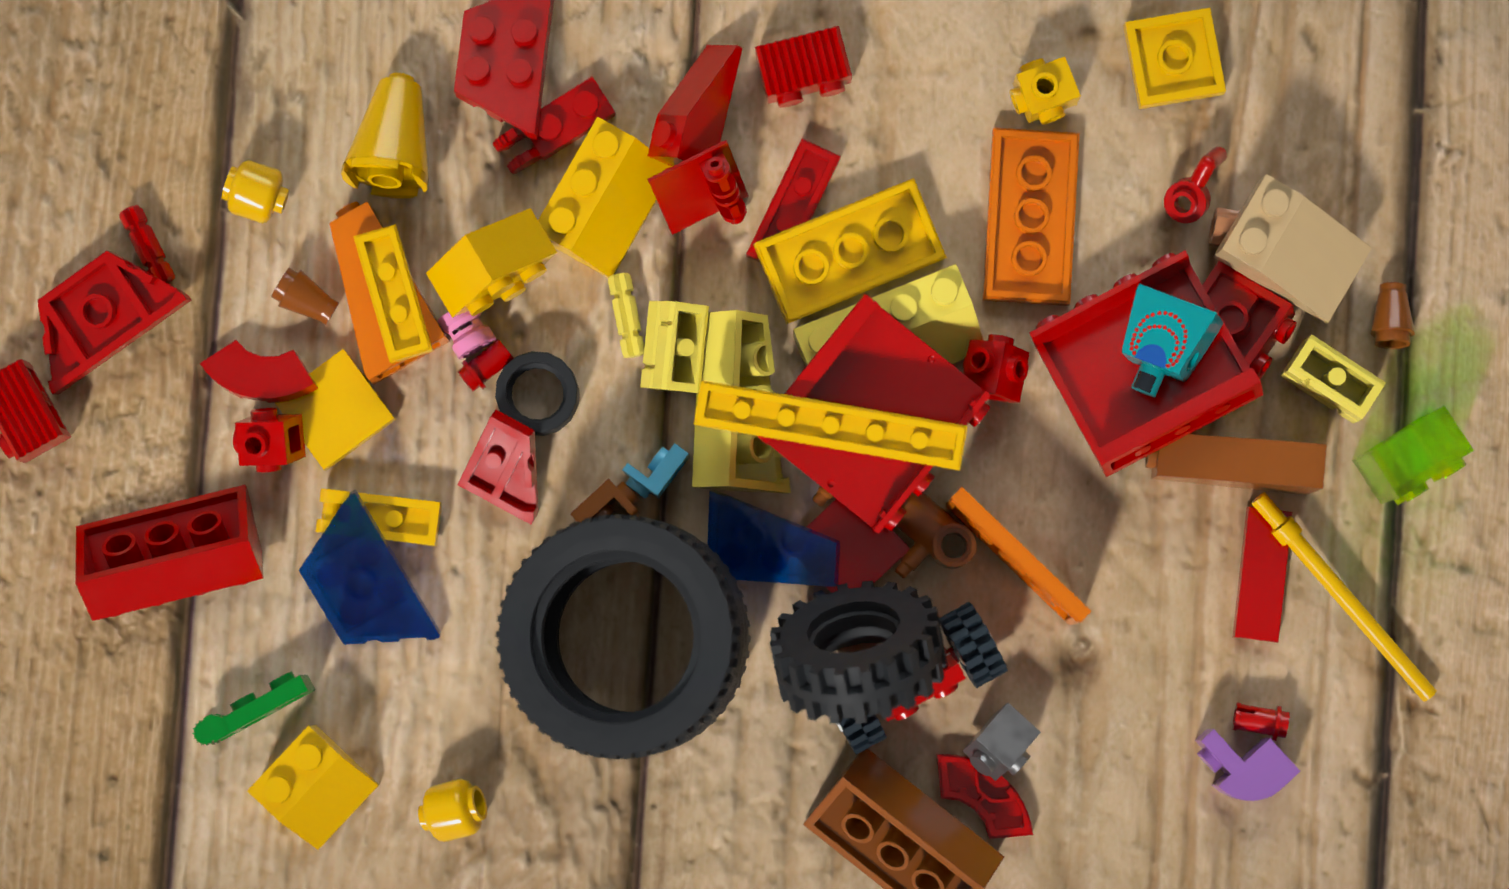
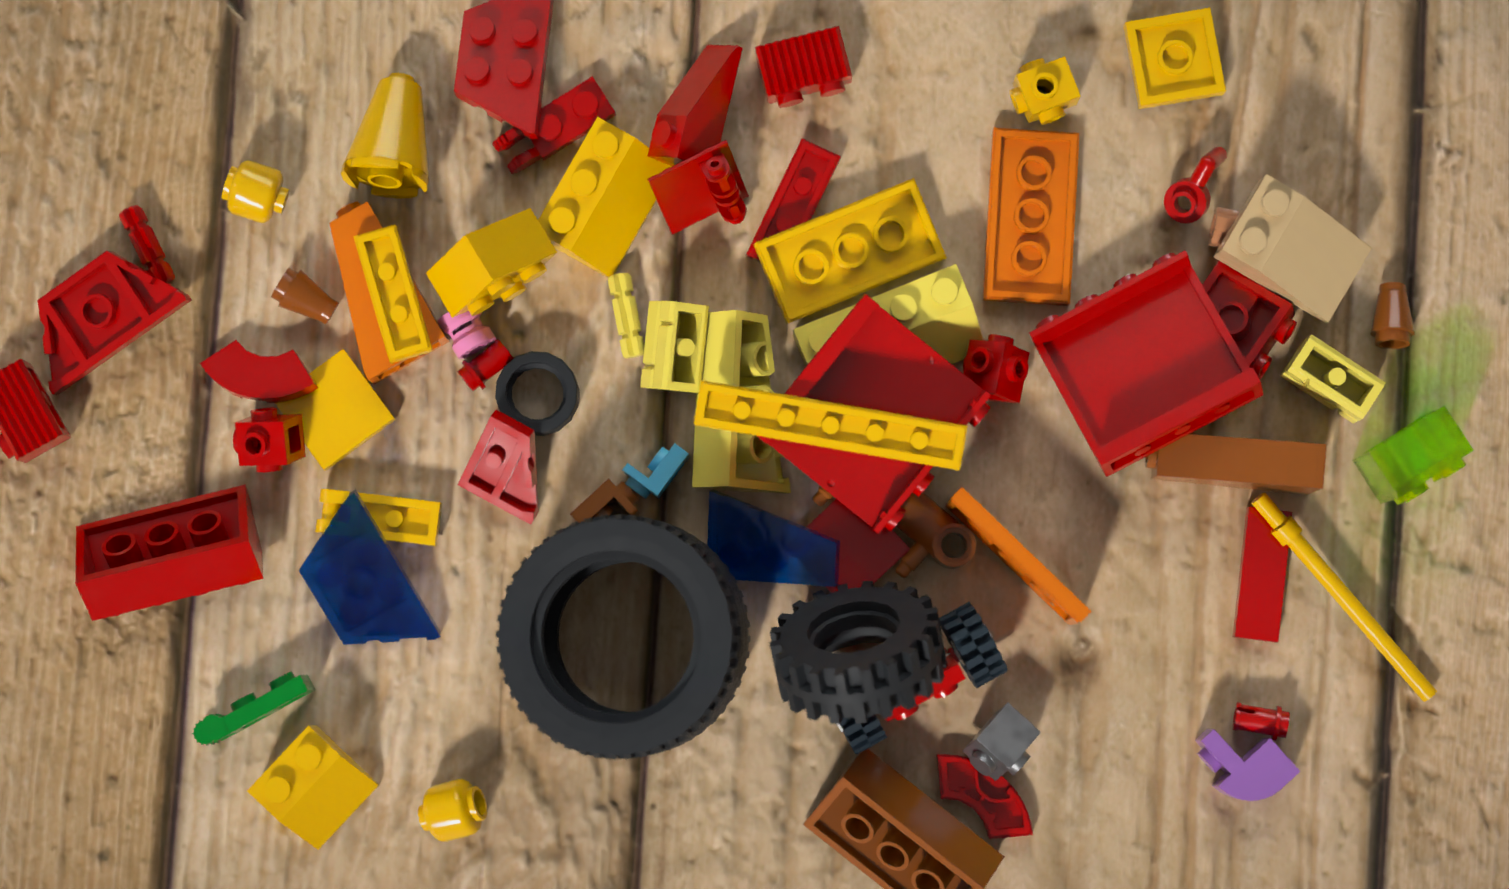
teal torso [1122,284,1224,397] -> none

